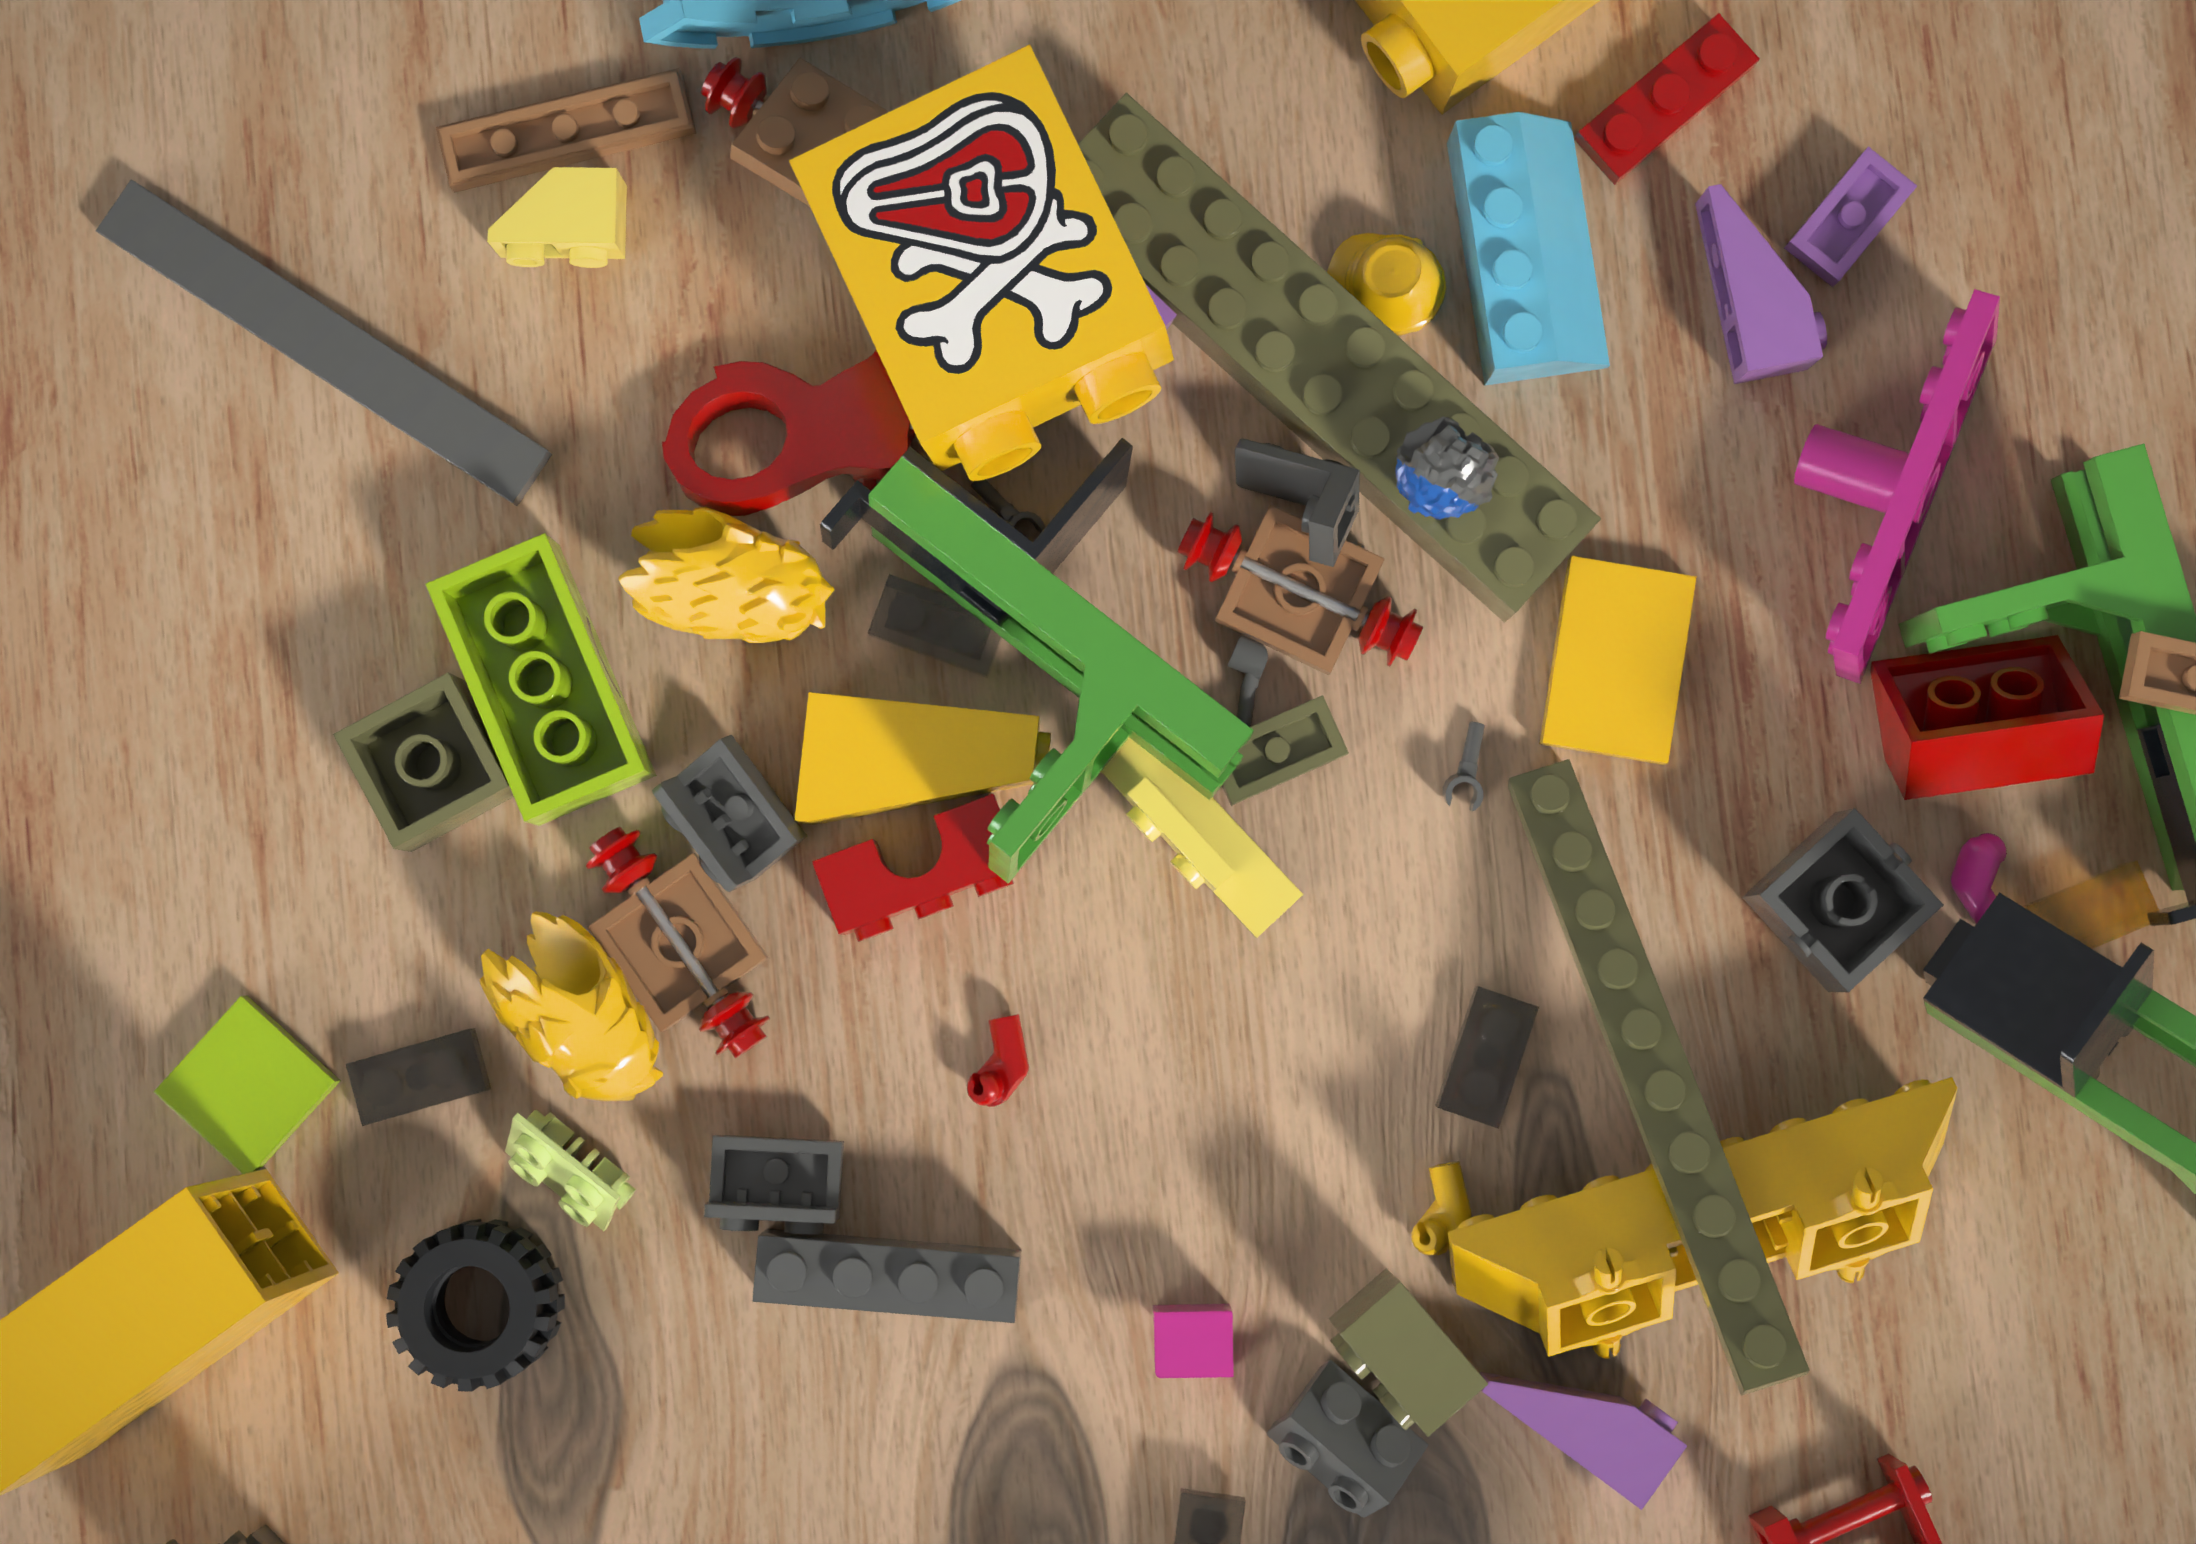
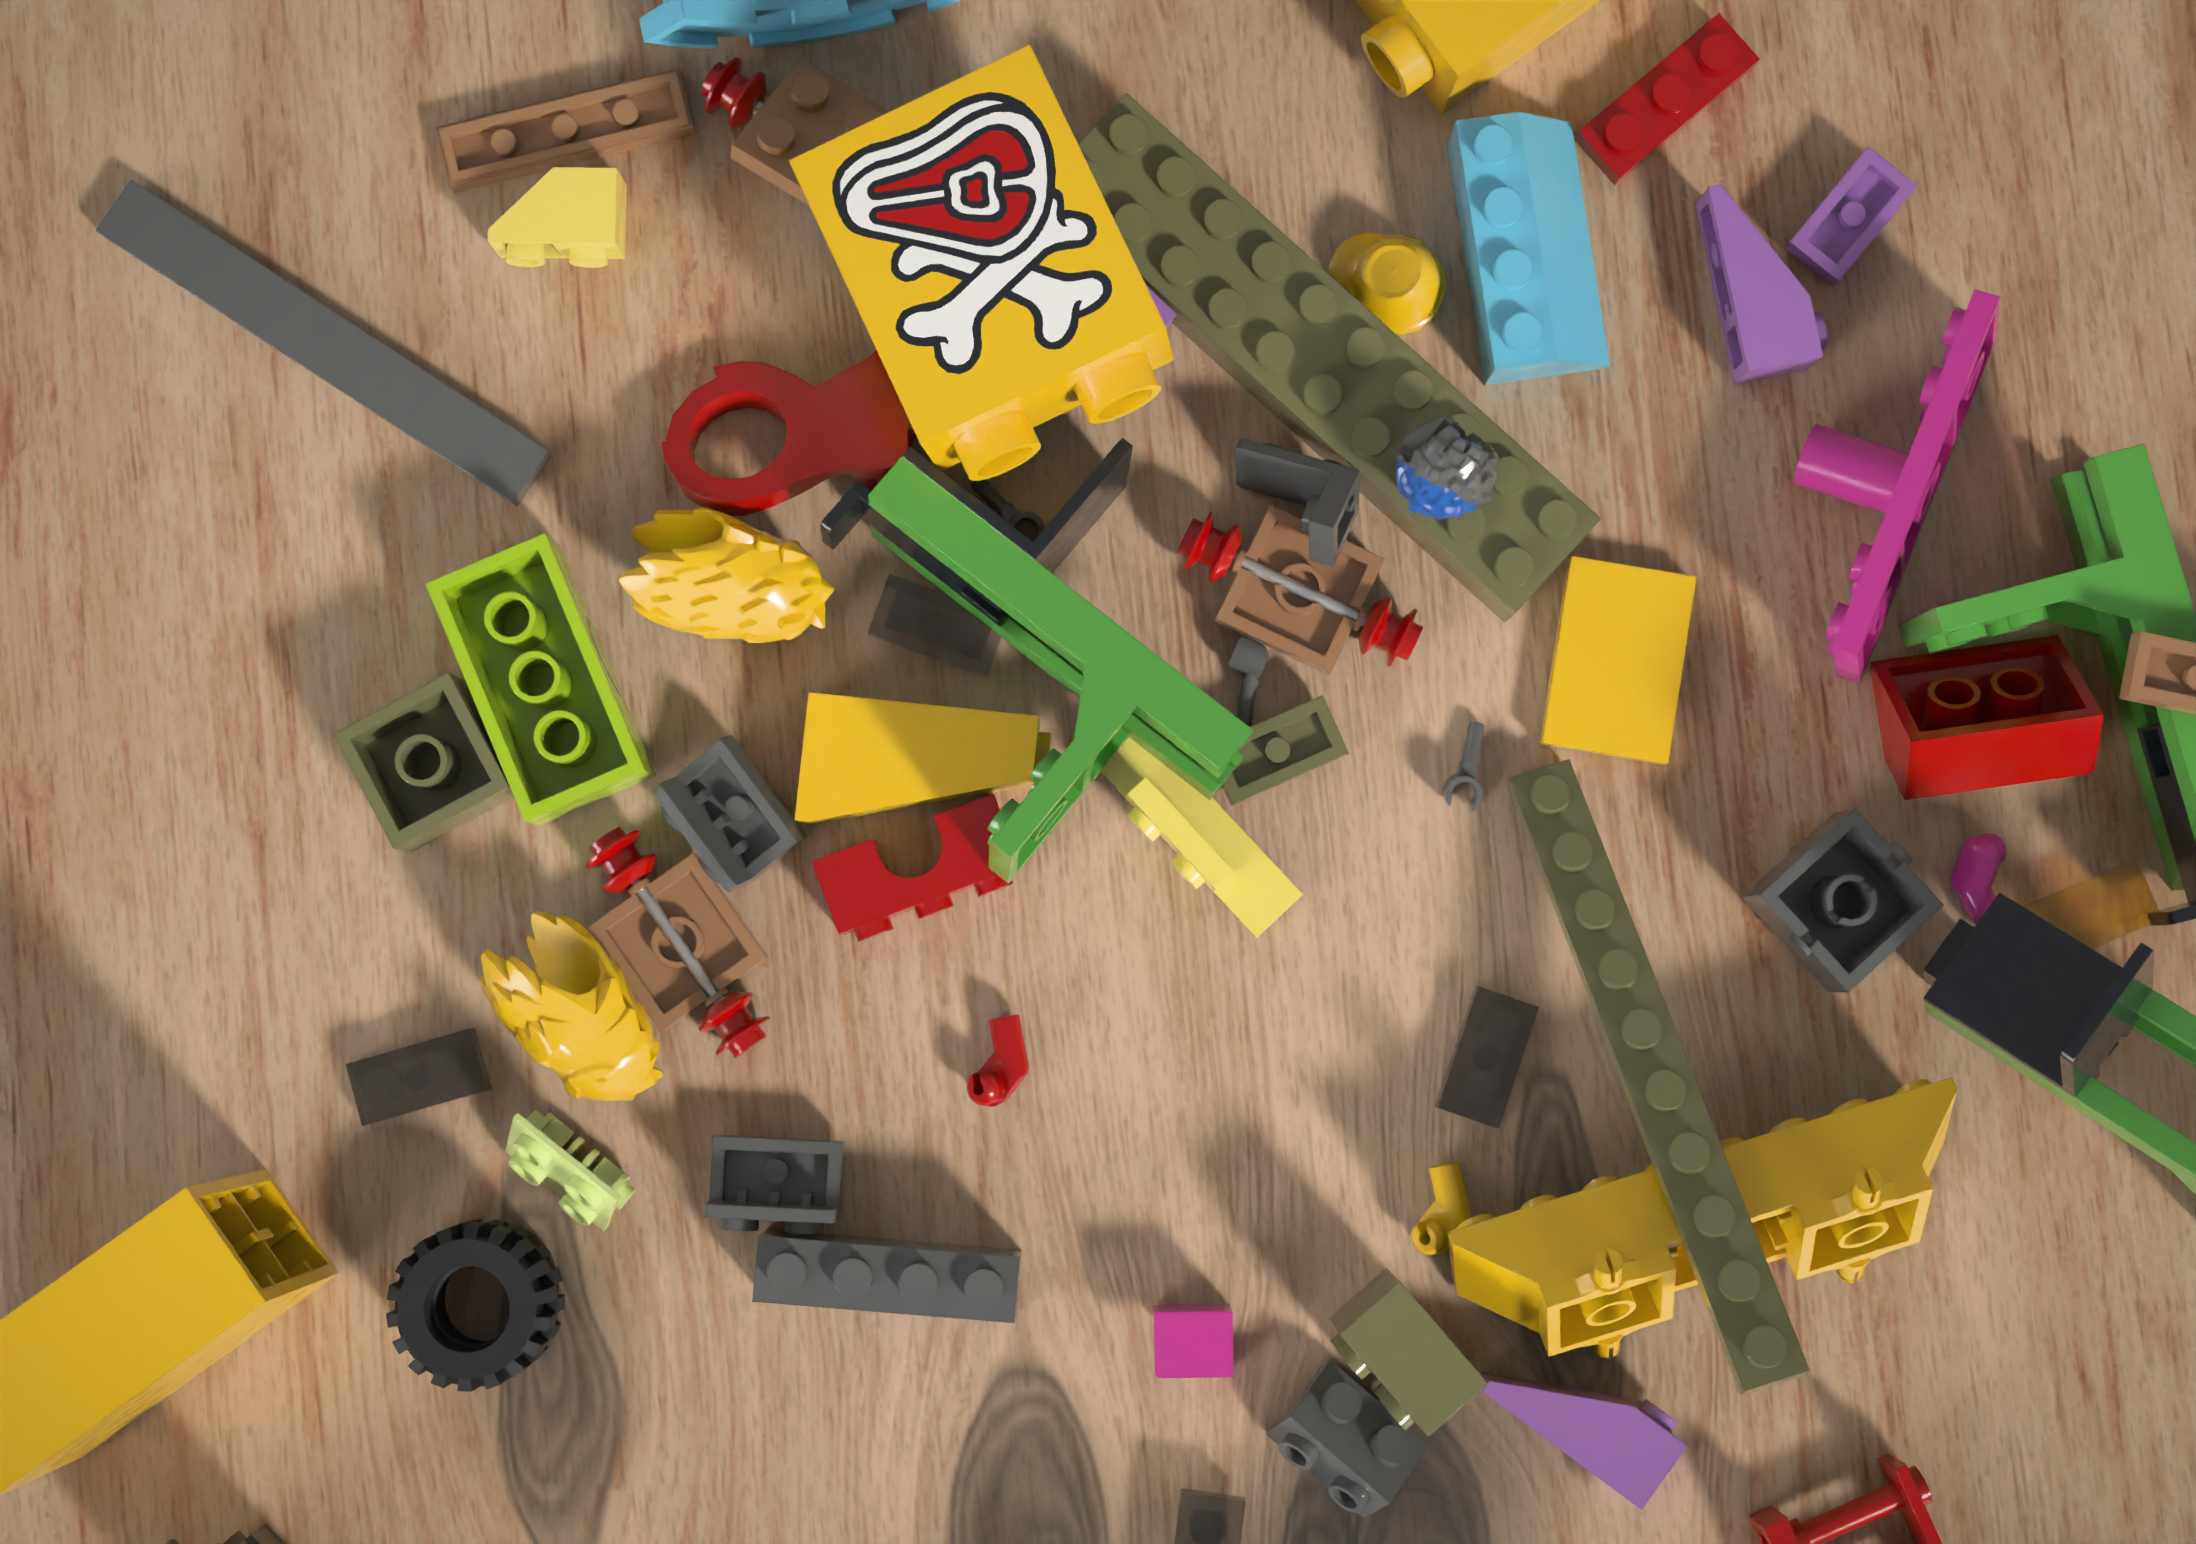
lime tile [153,995,341,1174] -> none

